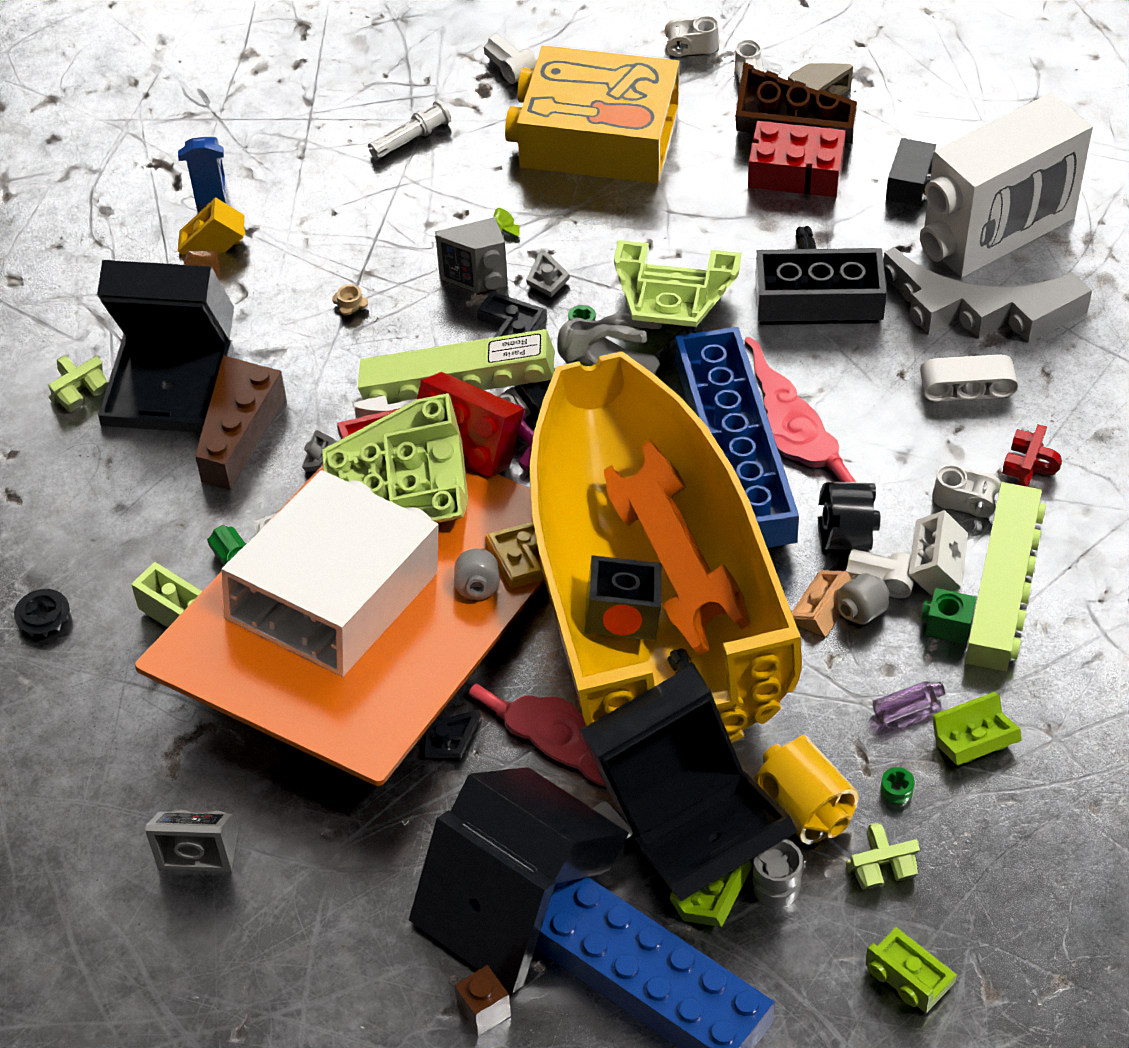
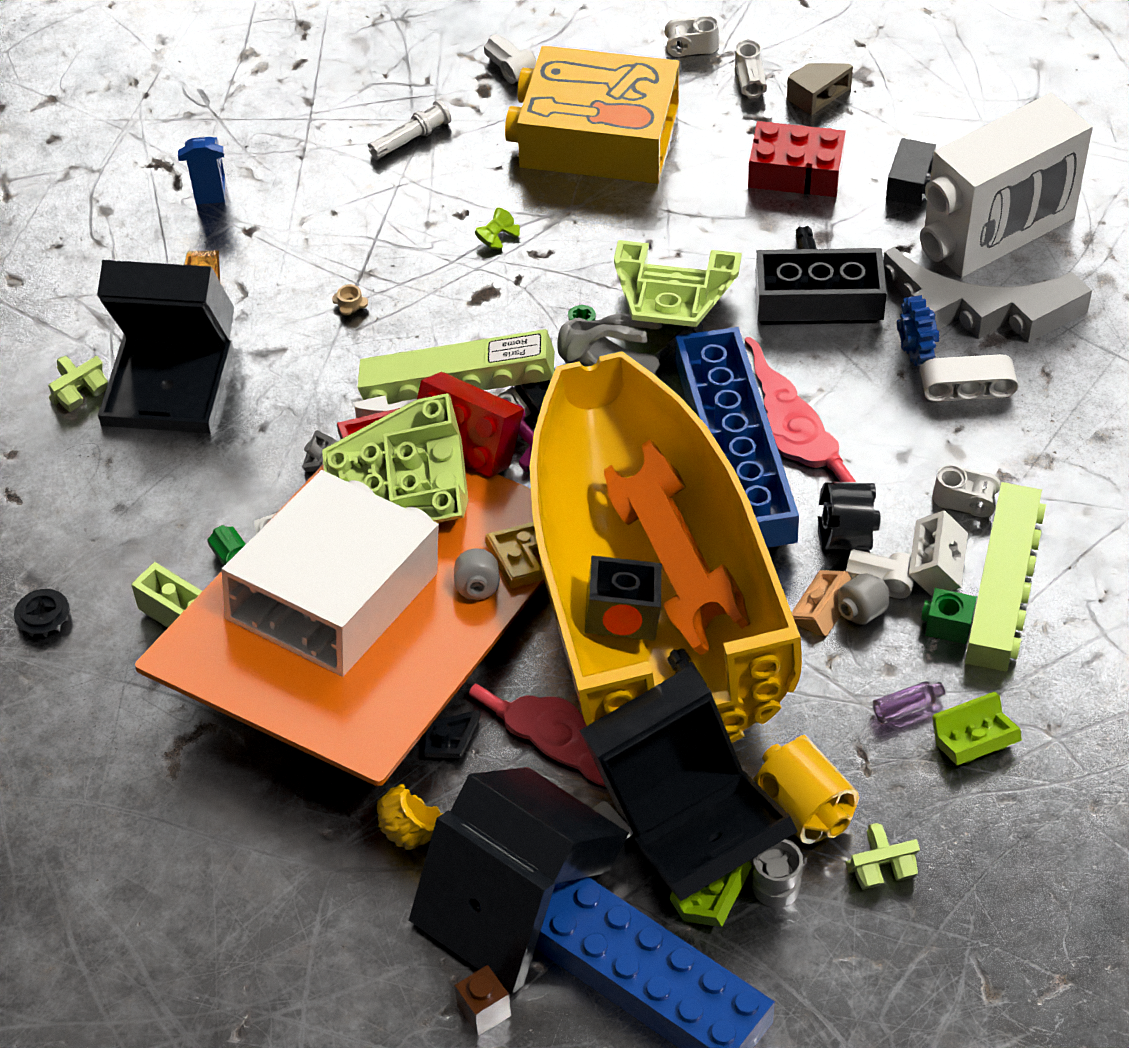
light grey slope [145,810,238,872] -> none
yellow slope [177,197,245,255] -> none
reddish brown wedge [195,355,286,490] -> none
light grey slope [435,217,508,293] -> none
black tile [477,291,547,338] -> none
light grey piece [526,248,570,297] -> none
reddish brown wedge [735,62,857,144] -> none
lime bracket [865,927,957,1013] -> none
green bush [880,767,915,805] -> none
red hips [1002,424,1062,487] -> none
none -> yellow hair [377,784,443,850]
none -> blue gear [897,295,939,366]

